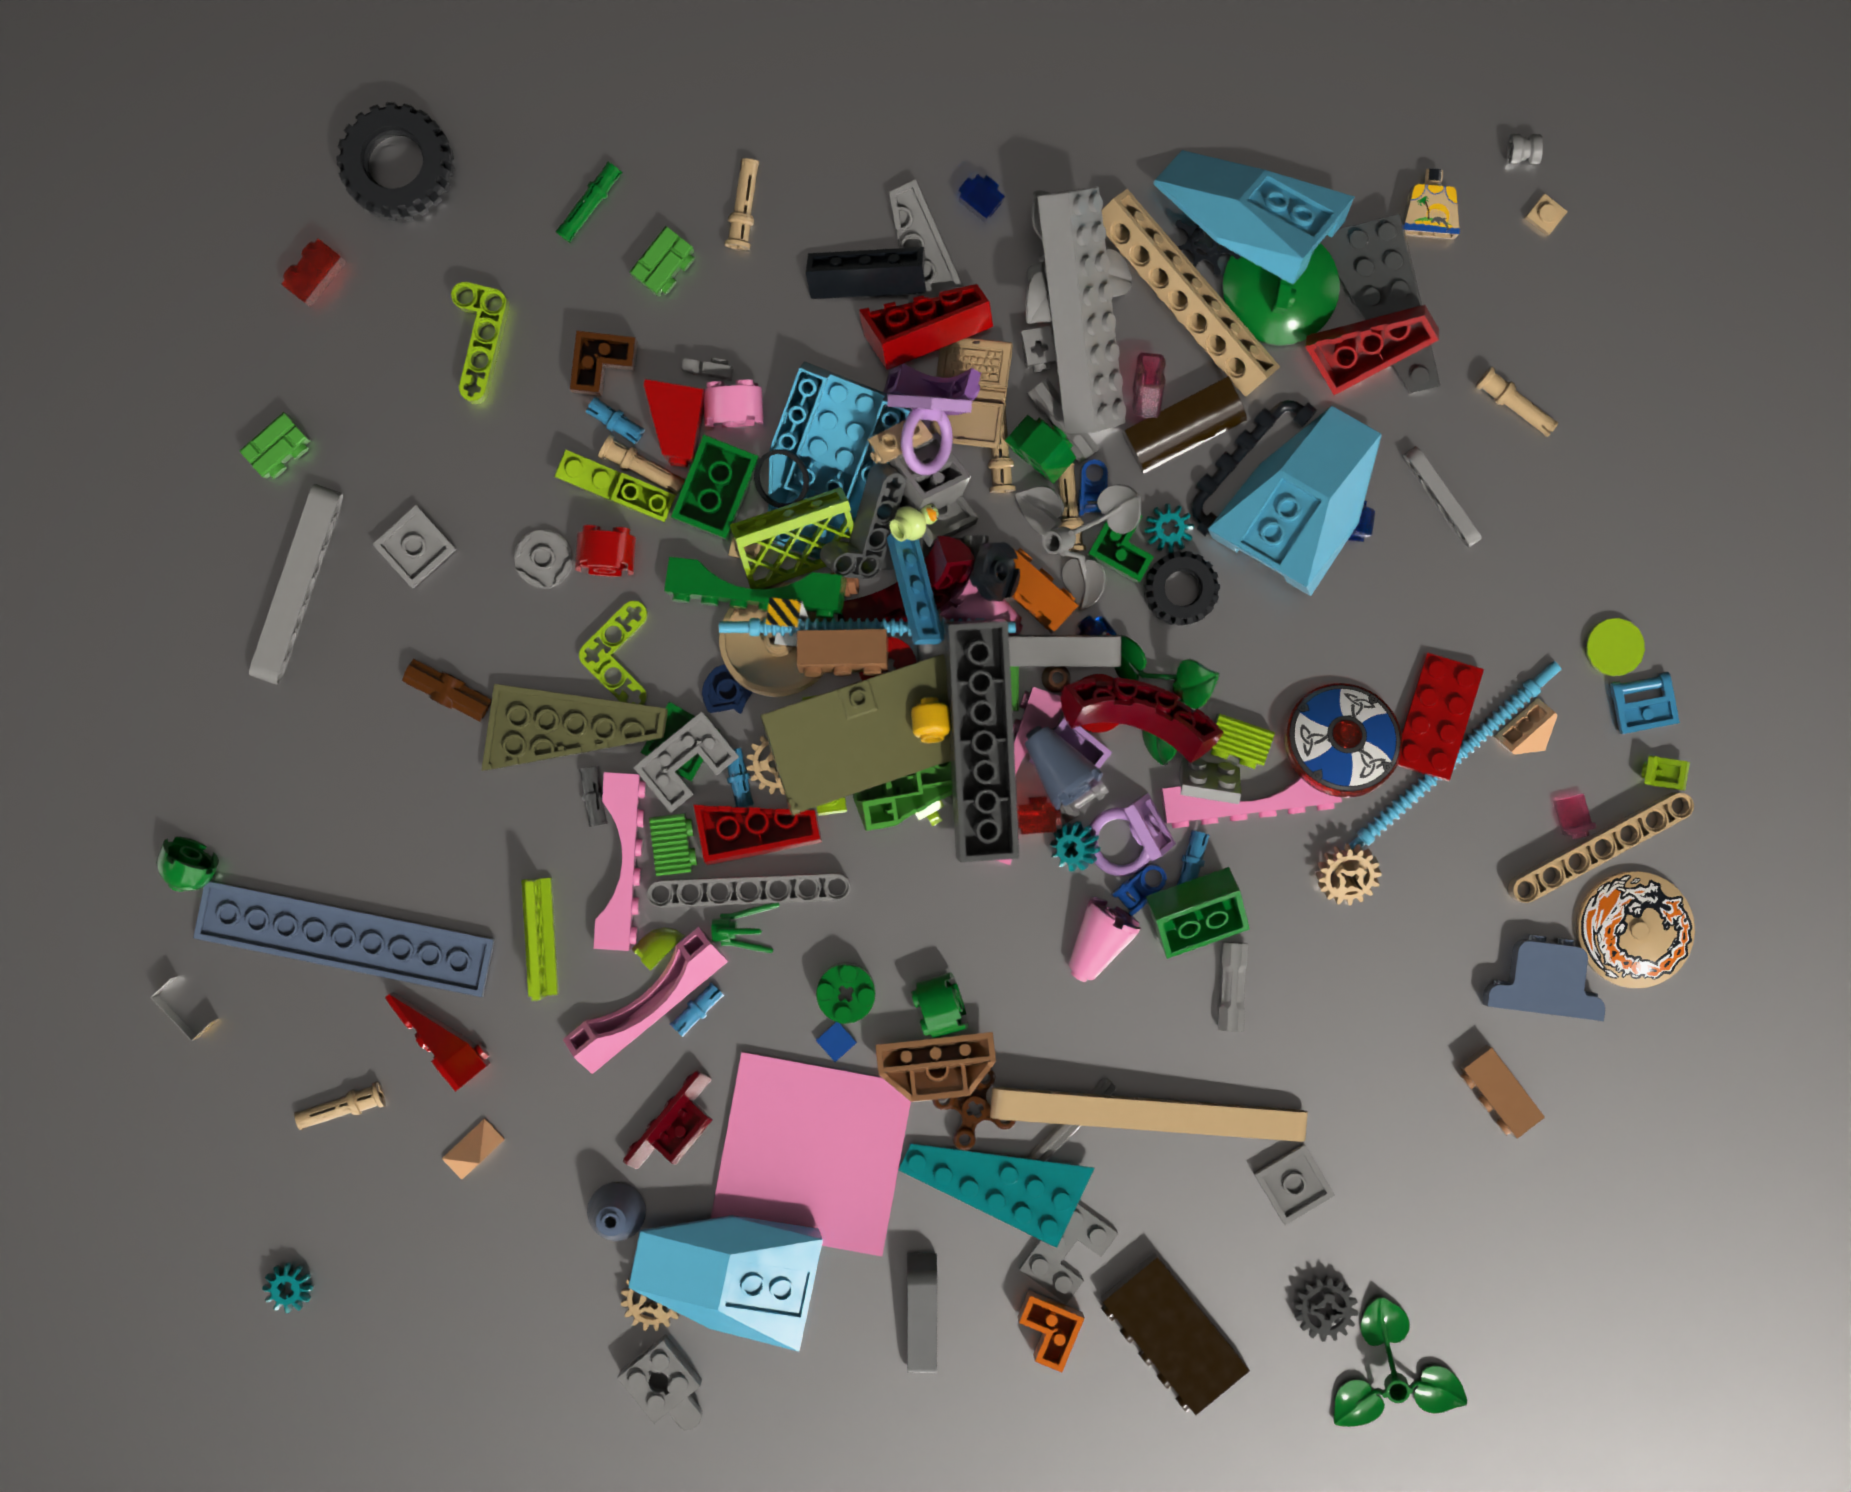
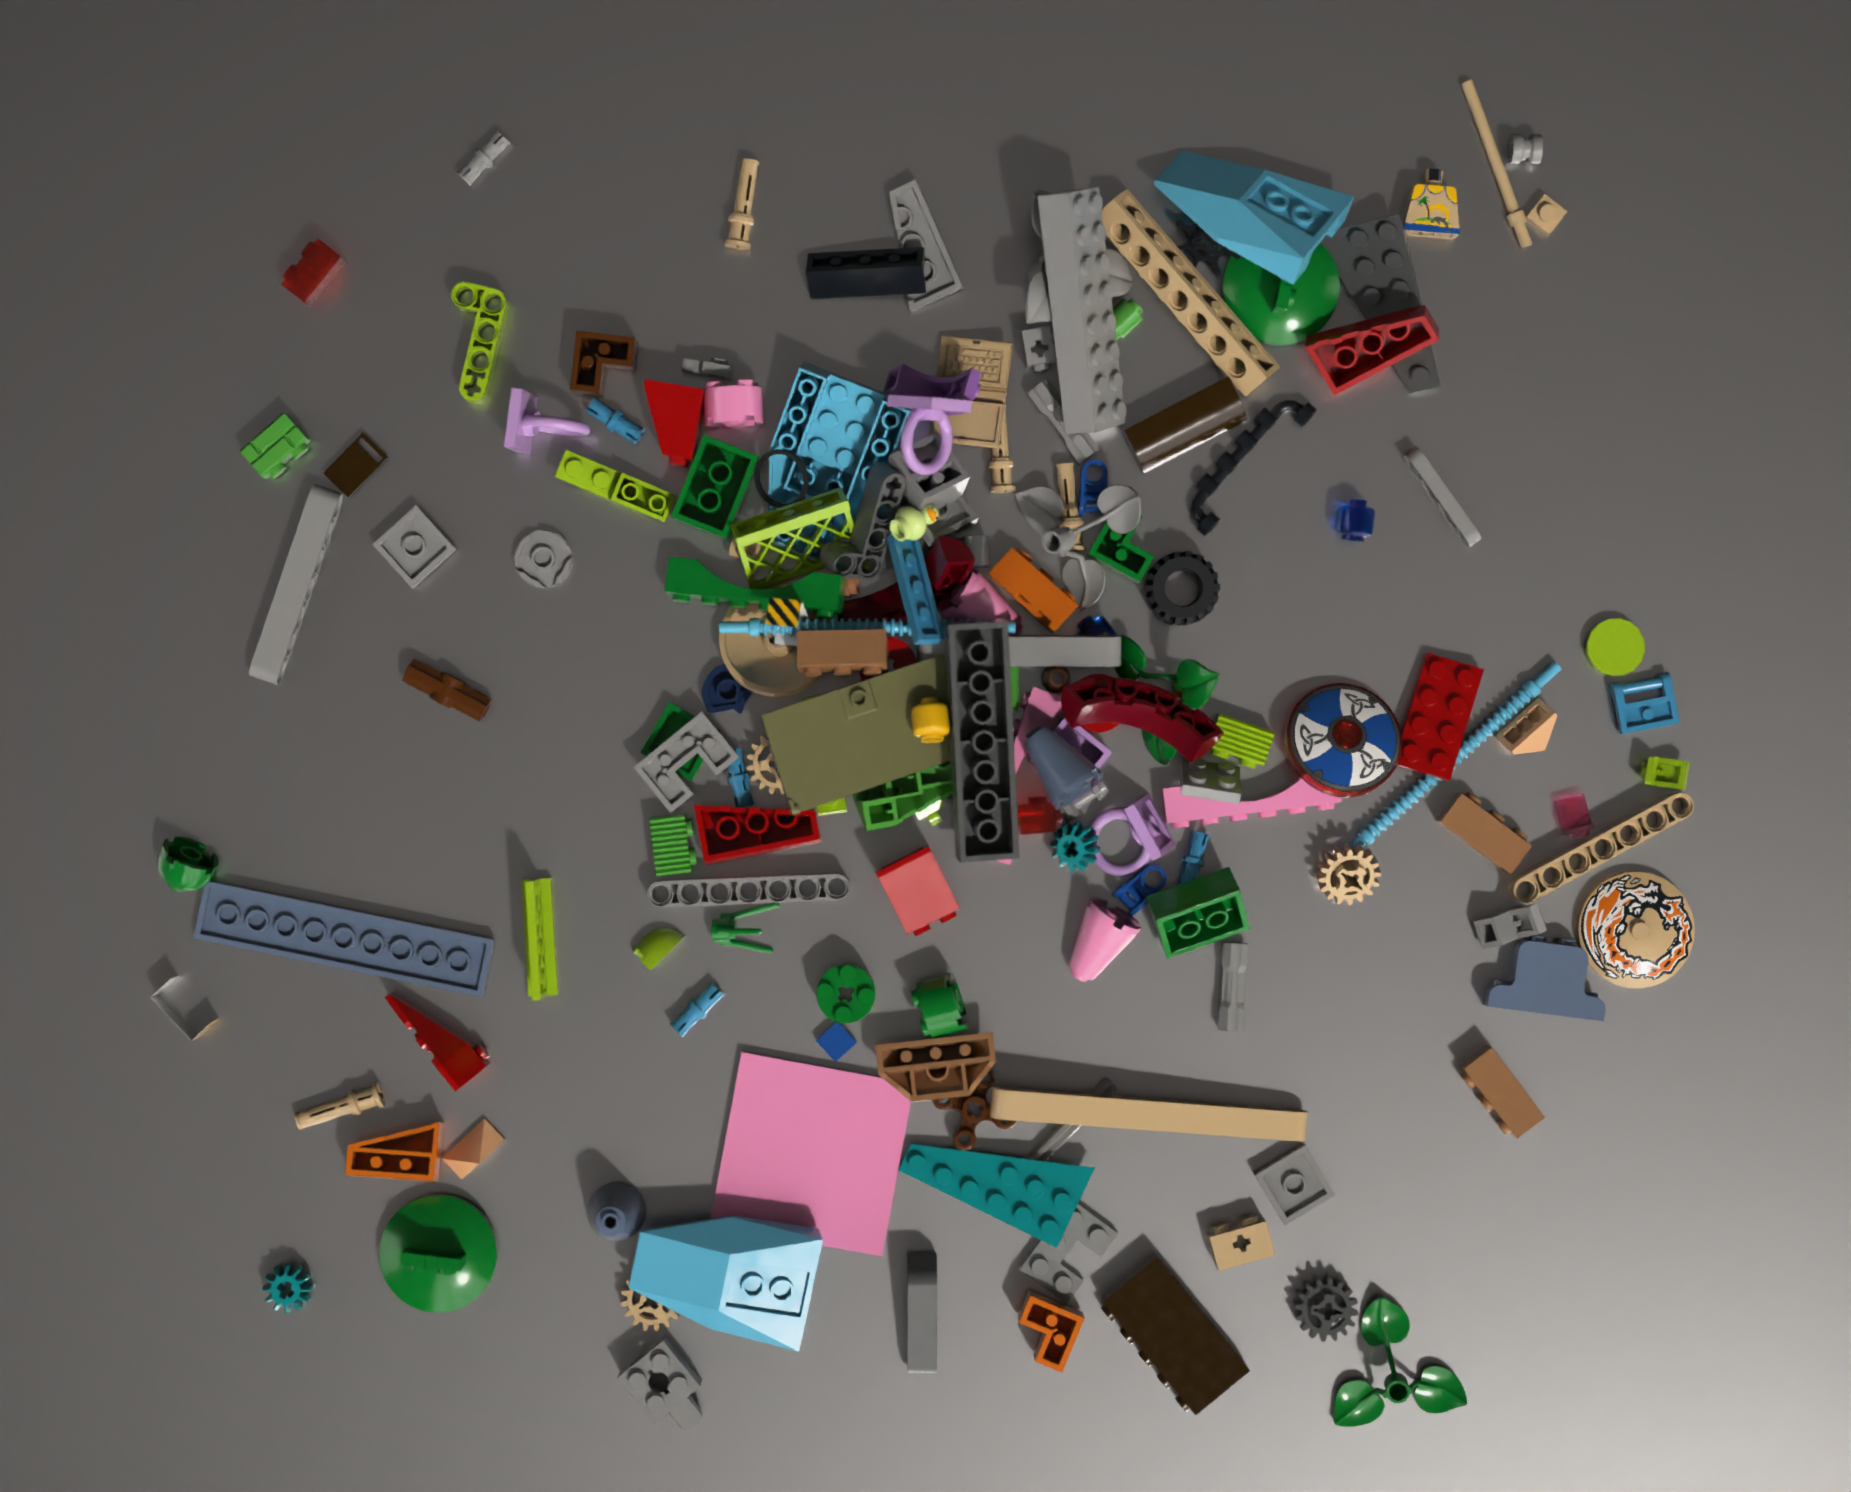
black tyre [336,102,454,221] -> none
olive wing [481,684,668,771] -> none
green pin [555,161,623,243] -> none
bright pink arch [563,927,728,1074] -> none
red brick [575,525,636,577] -> none
lime beam [579,601,648,705] -> none
dark grey pin [579,766,608,827] -> none
bright pink arch [594,772,646,951] -> none
tan pin [598,434,686,496] -> none
dark red bracket [623,1070,713,1169] -> none
bright green brick [629,226,695,297] -> none
red wedge [859,284,993,370] -> none
tan hinge [868,420,933,463] -> none
clear blue brick [958,174,1005,224] -> none
black plate [970,542,1020,601] -> none
green brick [1005,414,1076,484] -> none
clear pink brick [1132,352,1166,418] -> none
teal gear [1144,503,1194,554] -> none
medium azure wedge [1208,406,1382,596] -> none
tan pin [1475,366,1559,437] -> none
none -> dark brown piece [323,432,388,498]
none -> orange wedge [345,1122,444,1182]
none -> green bracket [379,1194,498,1313]
none -> light grey pin [457,130,511,186]
none -> lavender tile [504,388,591,455]
none -> slope [876,845,960,936]
none -> bright green brick [1113,298,1143,340]
none -> tan brick [1207,1215,1275,1271]
none -> medium nougat brick [1436,792,1532,874]
none -> tan bar [1461,80,1532,248]
none -> light grey brick [1473,903,1547,949]

